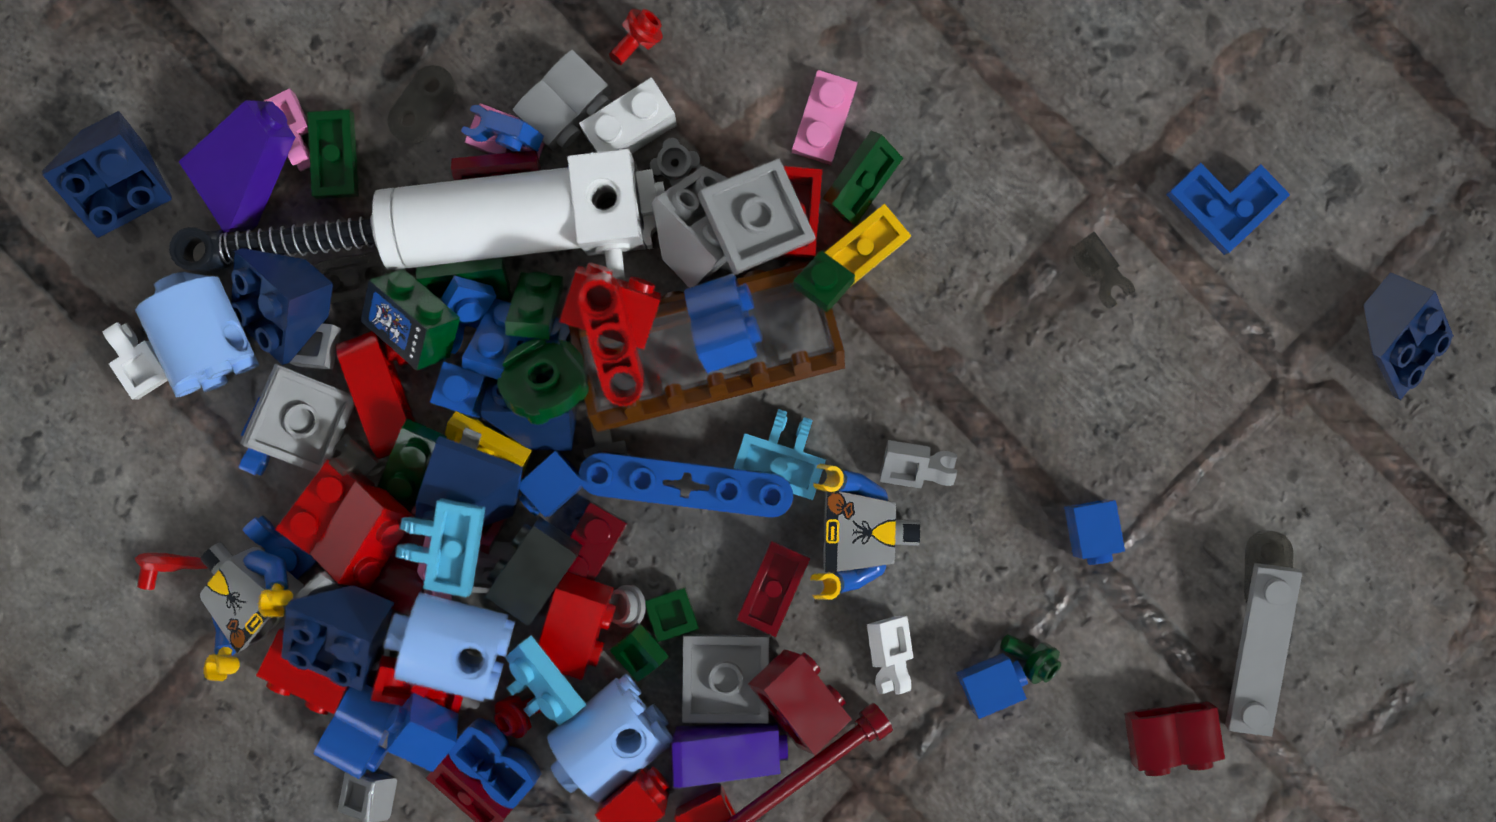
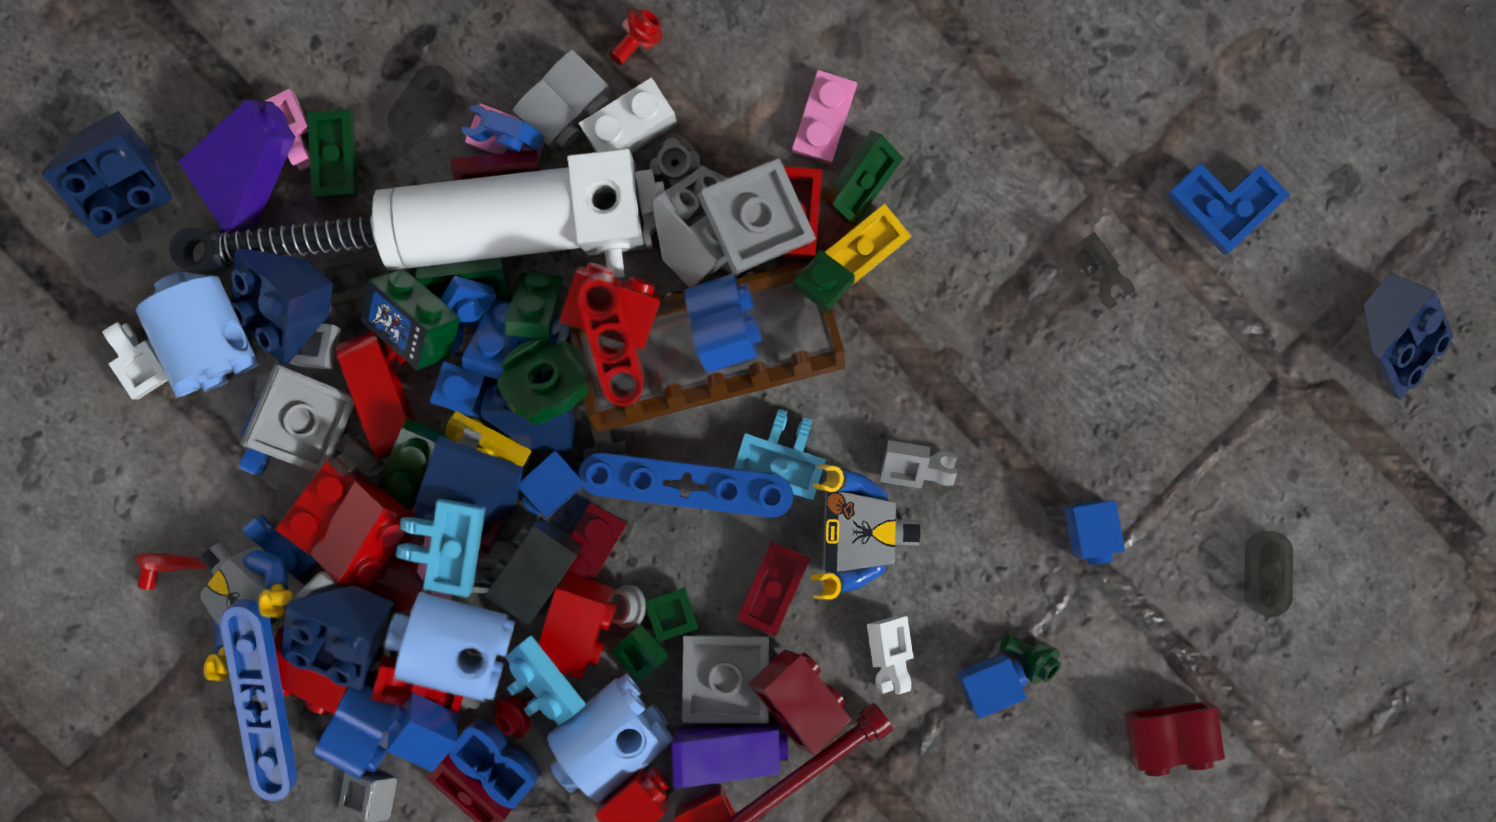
light grey plate [1225,563,1302,737] -> none
none -> blue piece [220,599,297,801]

